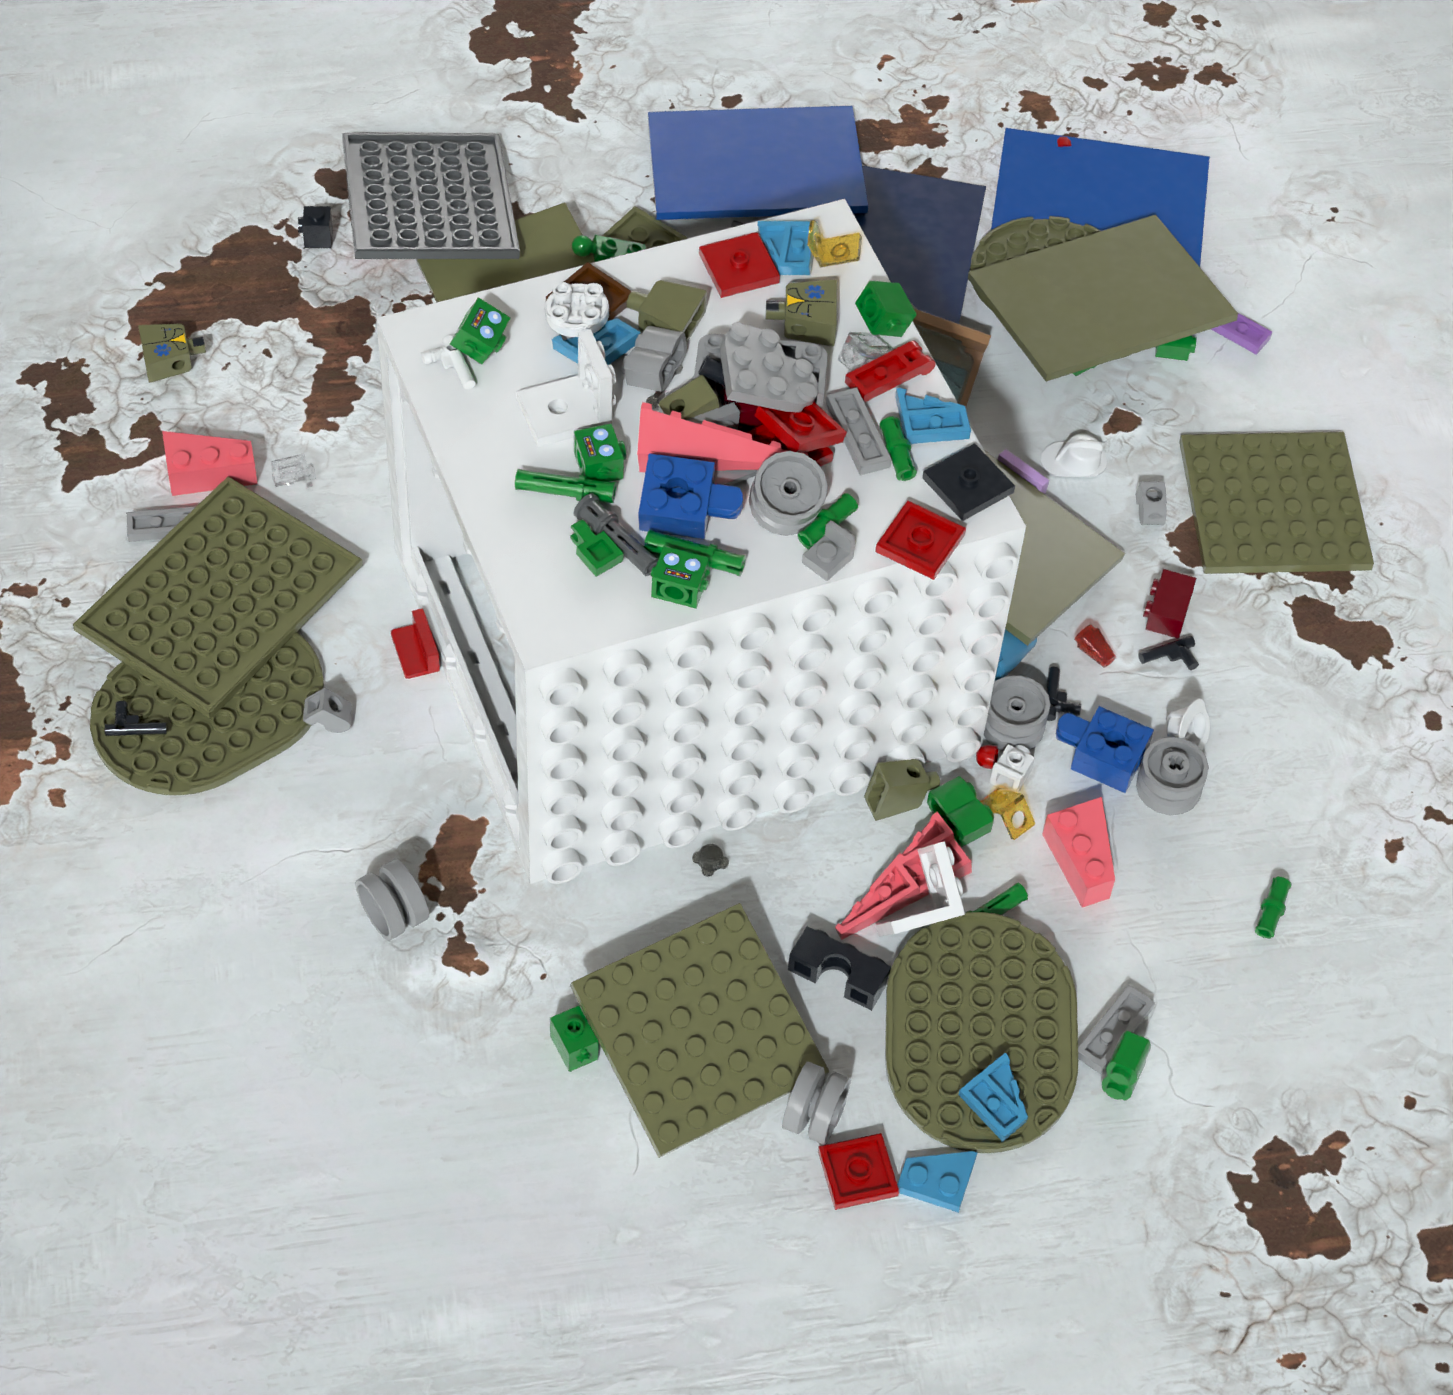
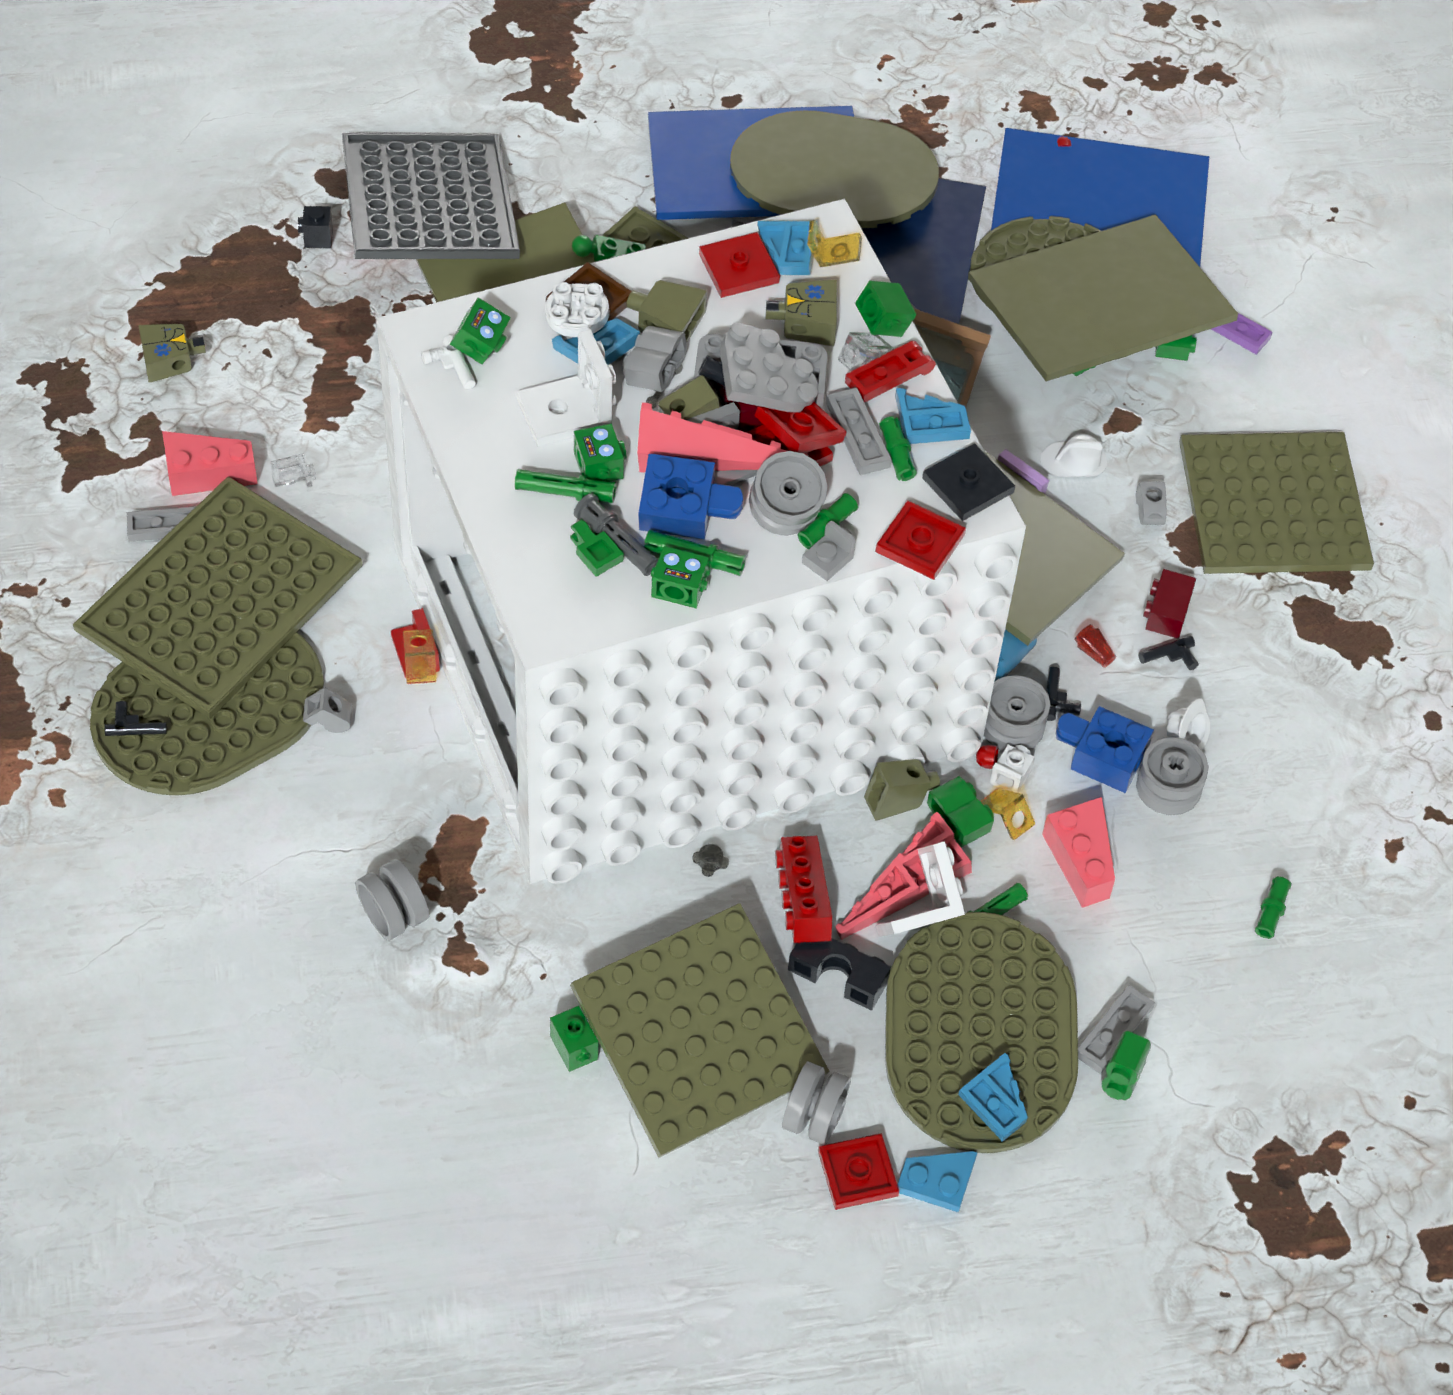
none -> clear yellow bracket [403,629,436,684]
none -> olive tile [730,110,939,228]
none -> red brick [775,835,832,943]

